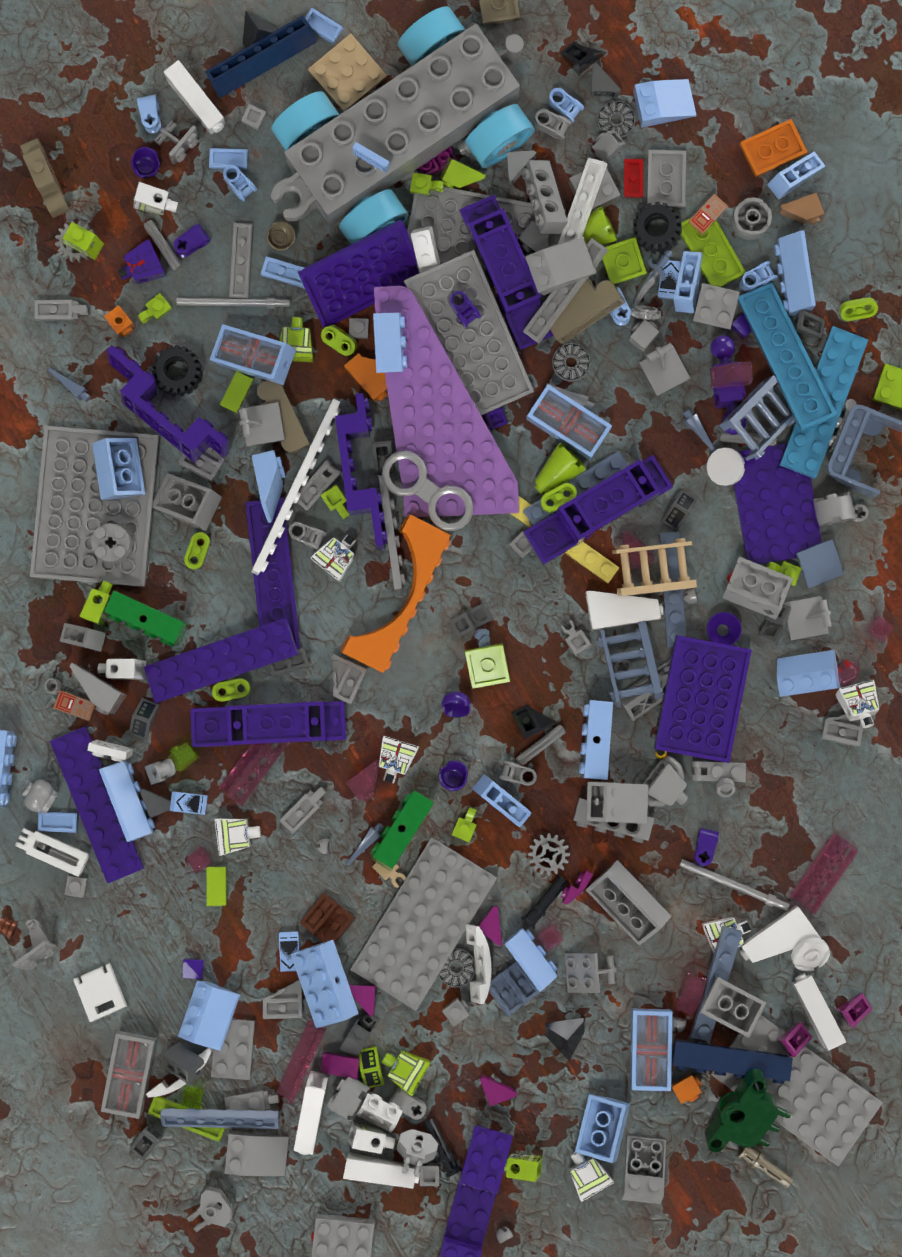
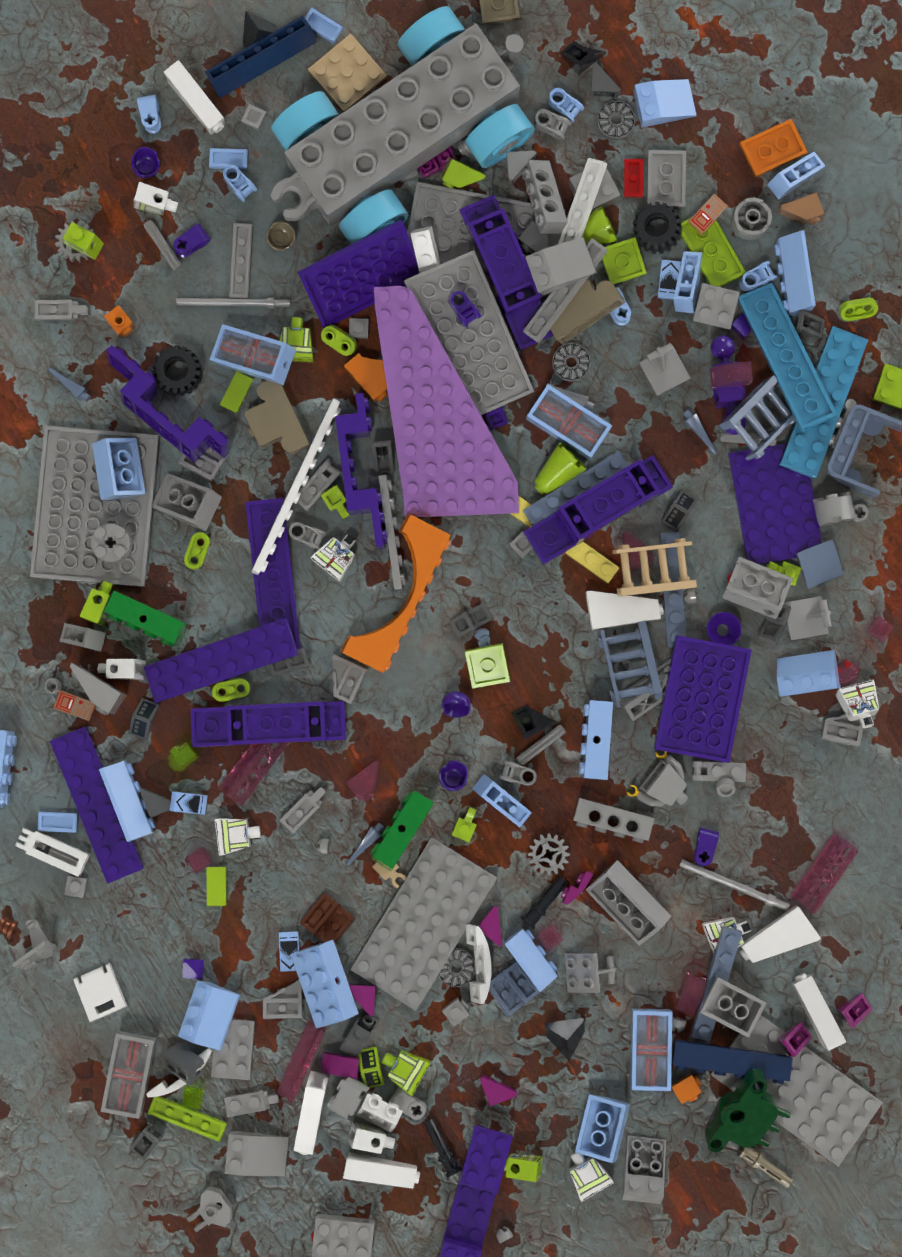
dark tan brick [20,138,70,218] -> none
light grey piece [22,779,58,814] -> none
white plate [87,739,134,762] -> none
dark purple torso [117,239,166,284] -> none
lime plate [138,293,172,324] -> none
light grey piece [145,759,176,785] -> none
light grey plate [154,120,199,165] -> none
sand blue plate [160,1108,279,1129] -> none
light grey plate [239,402,285,447] -> none
light blue slope [252,450,286,523] -> none
light blue plate [261,256,305,289] -> none
light blue tile [352,142,390,173] -> none
light blue slope [373,313,407,373] -> none
torso [379,736,419,783] -> none
light grey bar [382,451,473,531] -> none
light grey hinge [396,1129,438,1177] -> none
lime plate [410,173,444,196] -> none
light grey plate [420,1165,439,1186] -> none
lime plate [540,483,577,513] -> none
light grey plate [561,620,592,657] -> none
light grey slope [586,782,649,824] -> none
light grey brick [592,130,626,161] -> none
light grey brick [629,320,659,352] -> none
light grey gear [631,305,661,320] -> none
piece [633,250,672,308] -> none
white tile [707,447,745,486] -> none
white tile [791,938,830,971] -> none

